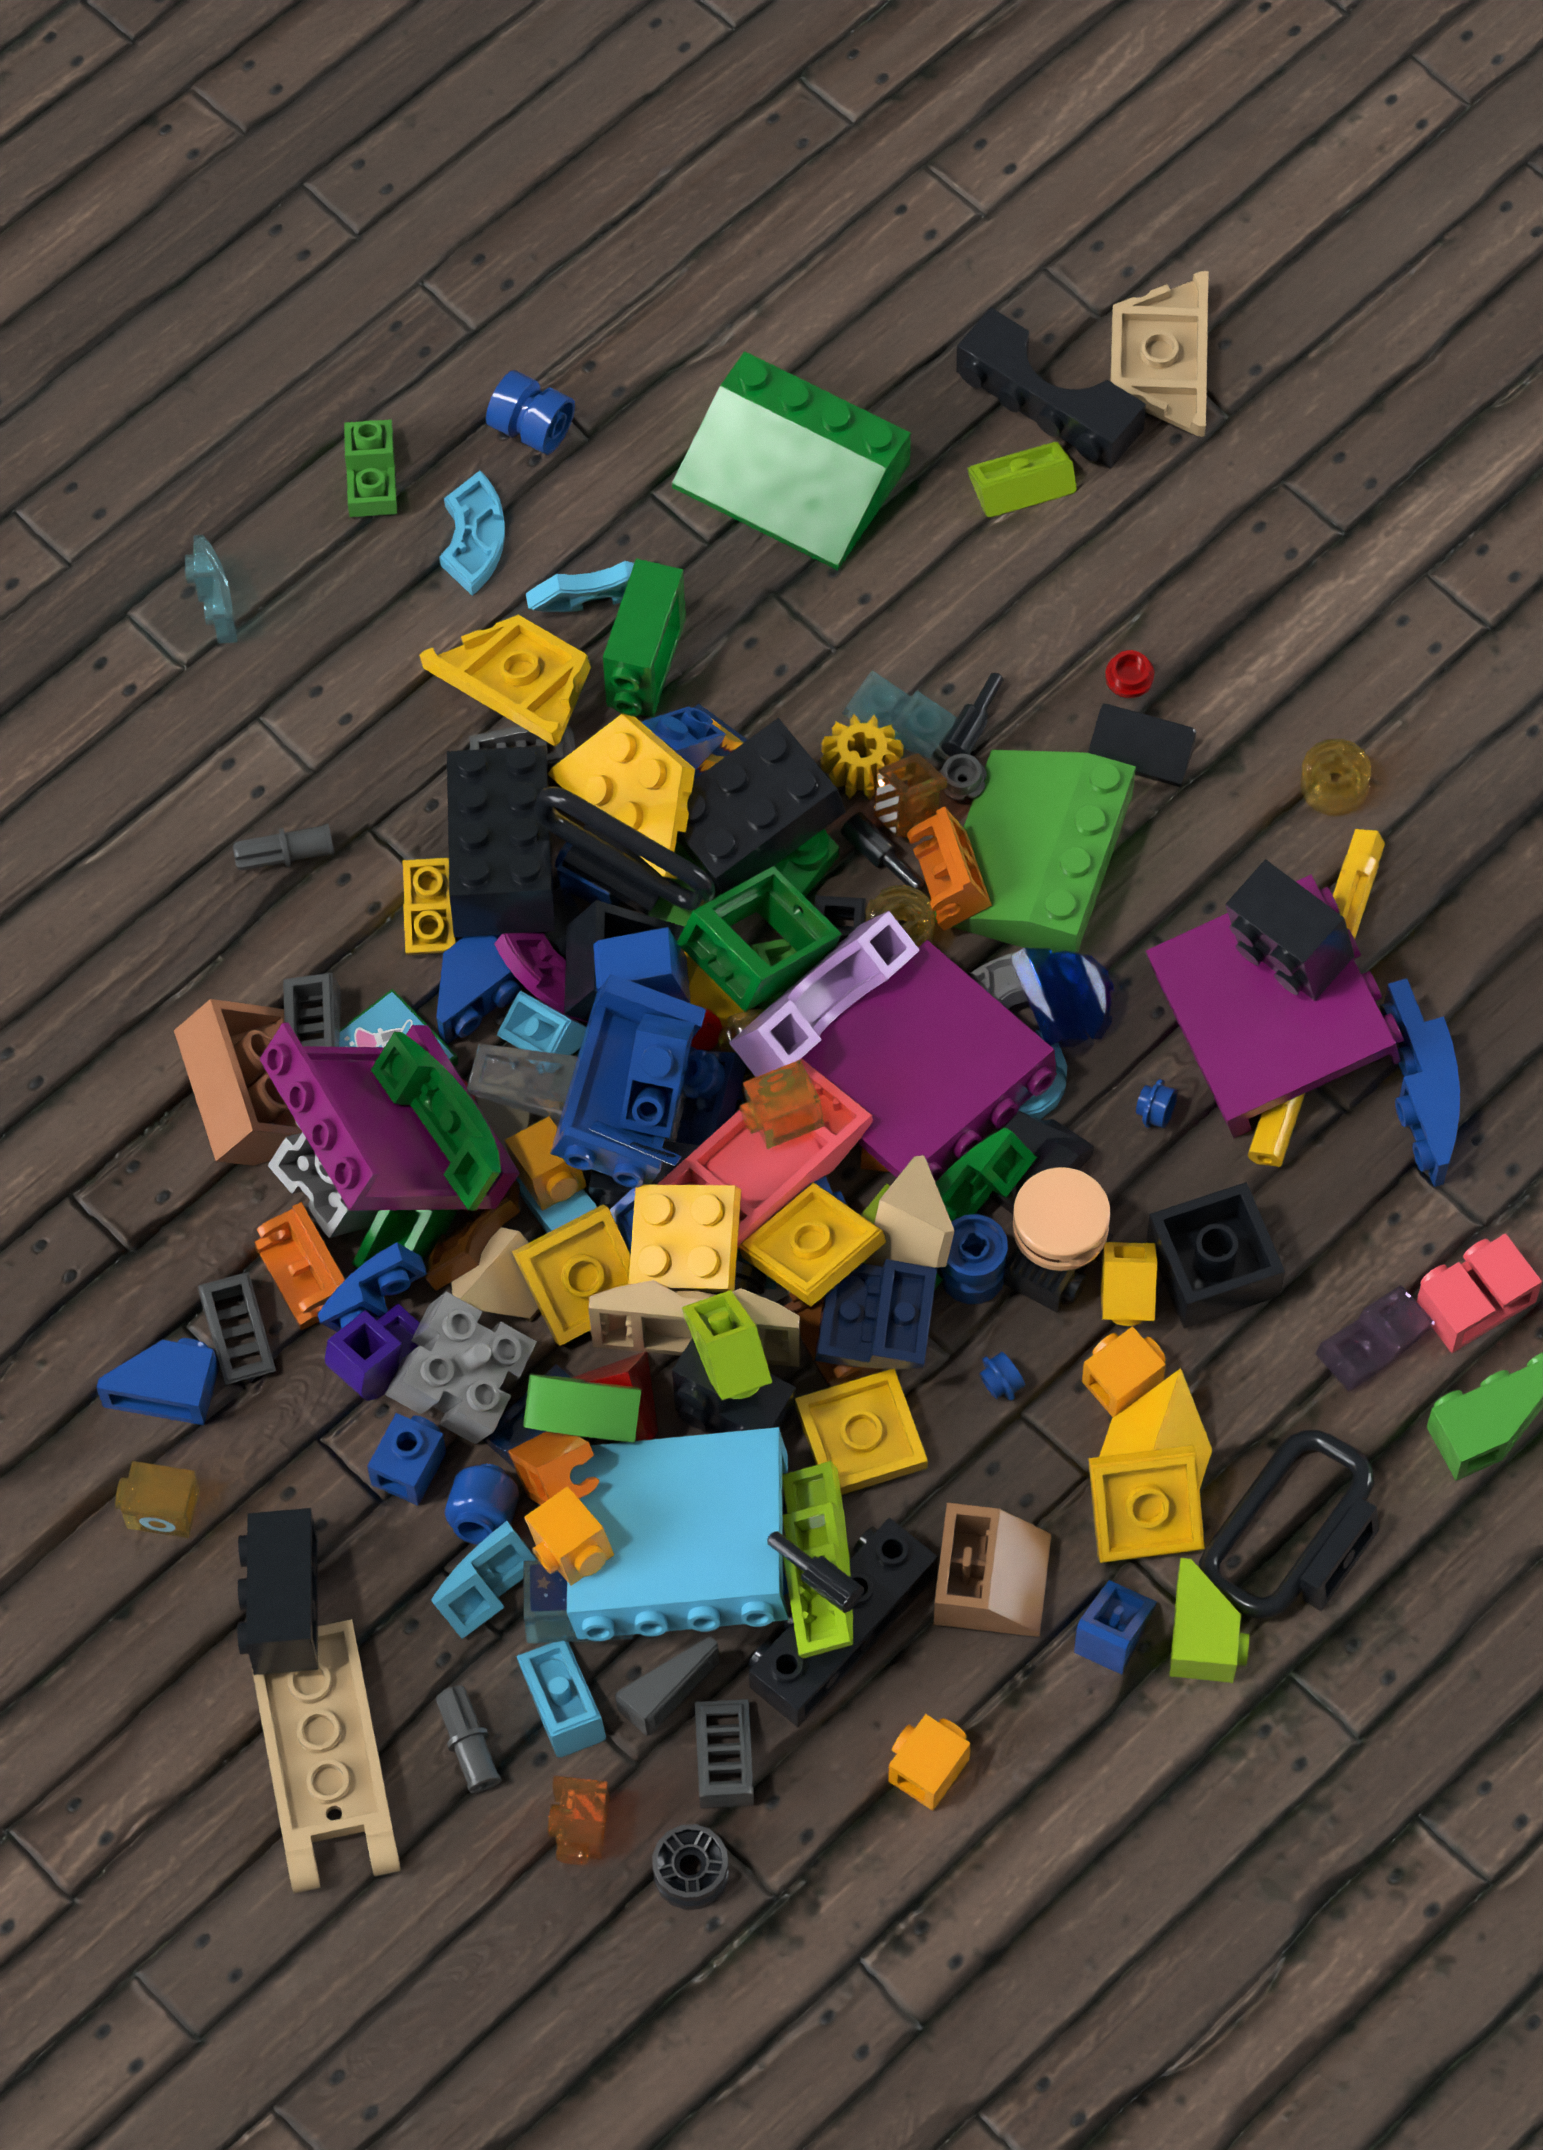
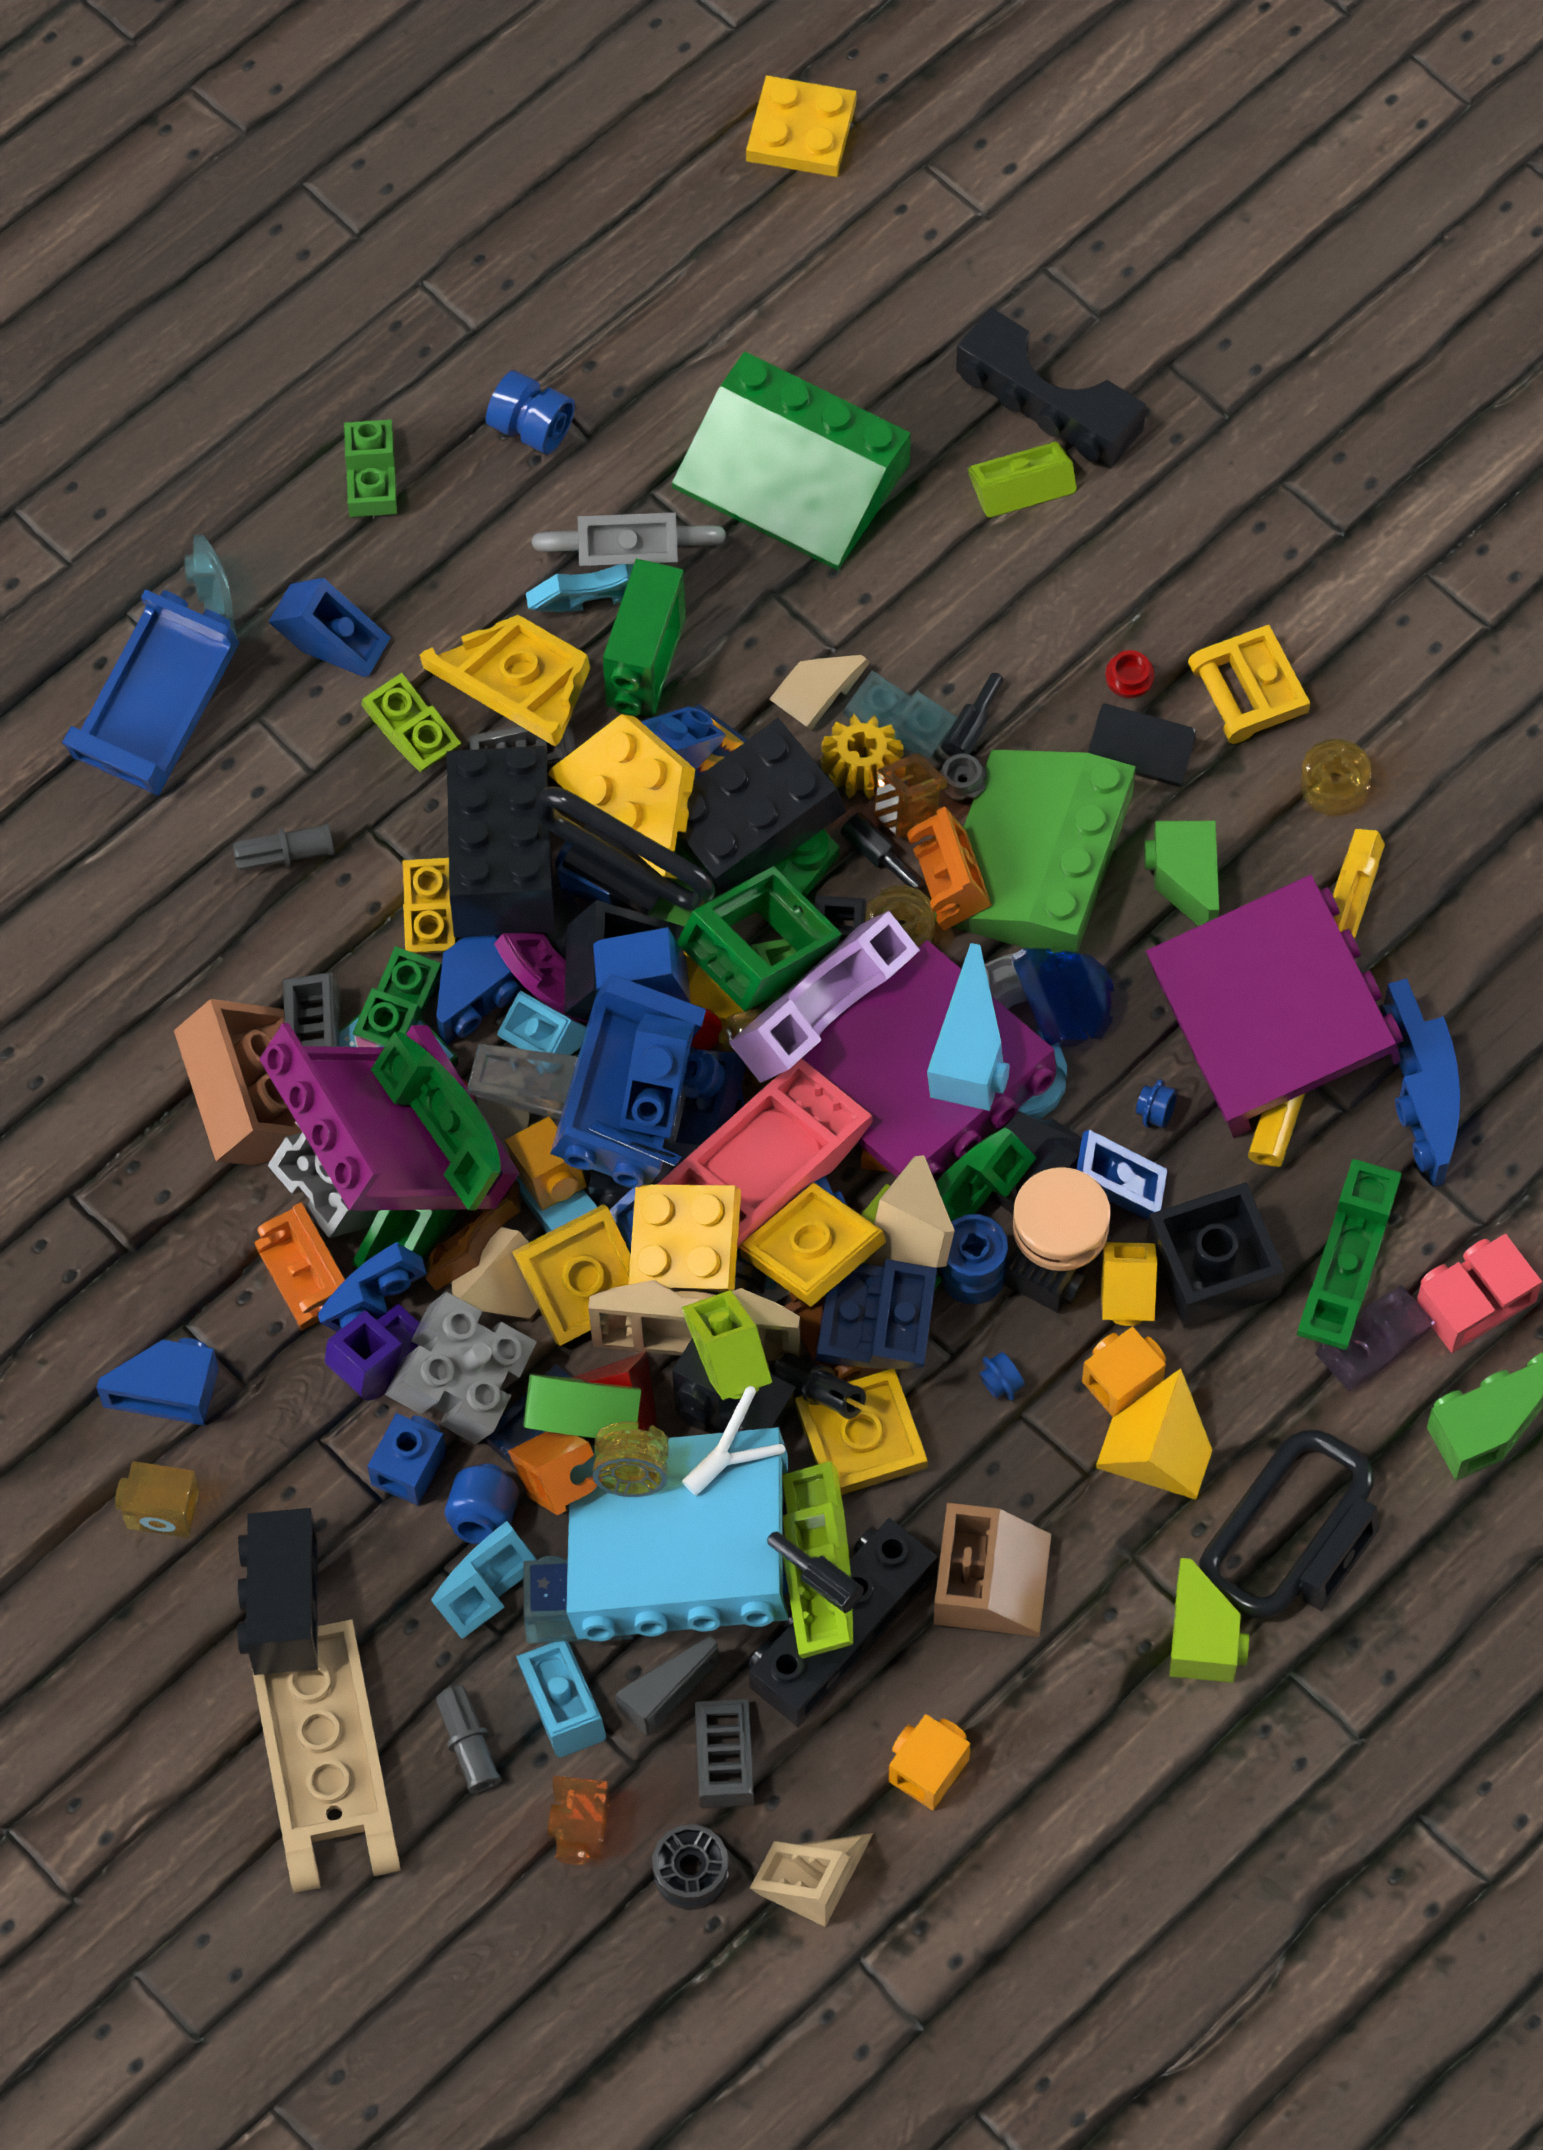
dark grey slope [198,1272,276,1386] -> none
medium azure tile [439,470,505,596] -> none
light orange brick [524,1486,614,1586] -> none
clear yellow brick [740,1060,824,1149] -> none
blue slope [1074,1580,1157,1675] -> none
yellow plate [1088,1445,1205,1563] -> none
tan wing [1110,271,1208,436] -> none
black brick [1225,859,1354,1001] -> none
none -> blue panel [62,590,240,796]
none -> blue slope [268,577,391,677]
none -> green slope [352,946,442,1047]
none -> lime slope [361,673,461,773]
none -> light grey bar [531,512,726,566]
none -> clear yellow wheel [593,1422,669,1497]
none -> white plant [682,1386,785,1496]
none -> yellow plate [746,75,857,177]
none -> tan slope [750,1833,873,1927]
none -> tan slope [769,655,870,731]
none -> black axle [773,1353,866,1419]
none -> medium azure slope [927,943,1010,1111]
none -> slope [1077,1130,1168,1220]
none -> bright green slope [1144,821,1219,926]
none -> yellow plate [1188,624,1310,744]
none -> green slope [1296,1158,1402,1351]

